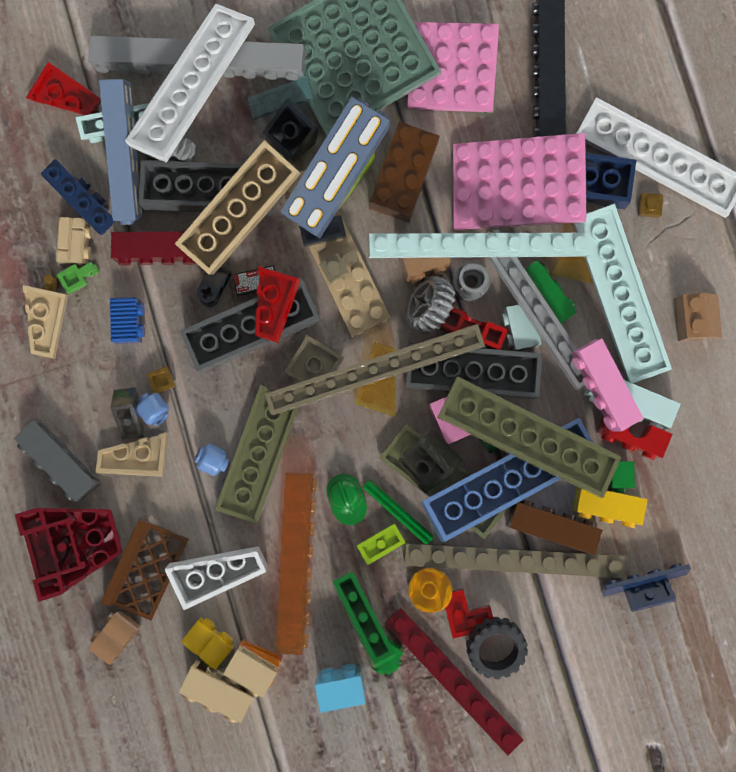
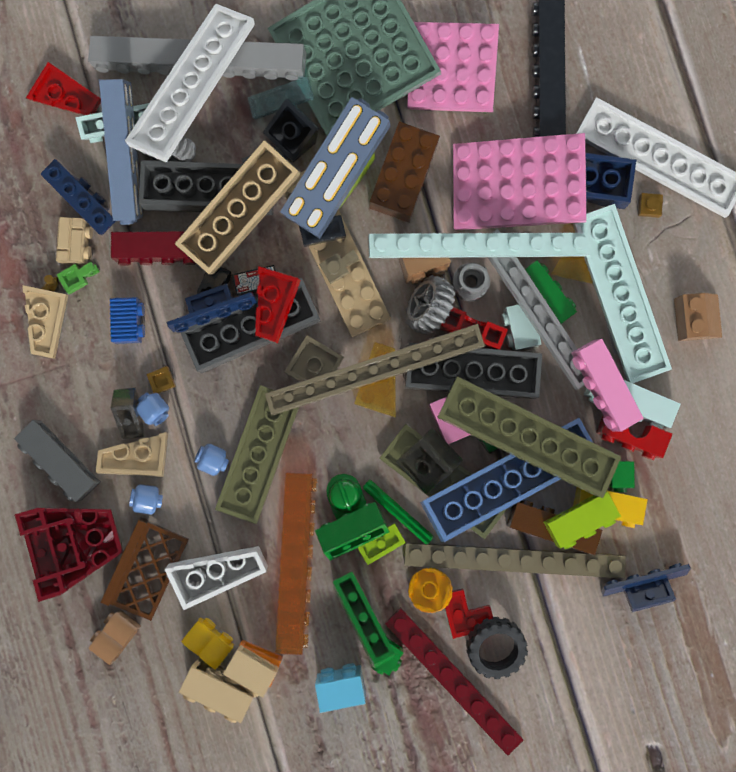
none -> medium blue head [129,484,163,515]
none -> dark blue bracket [166,284,257,333]
none -> green brick [315,502,390,561]
none -> lime brick [544,492,621,549]

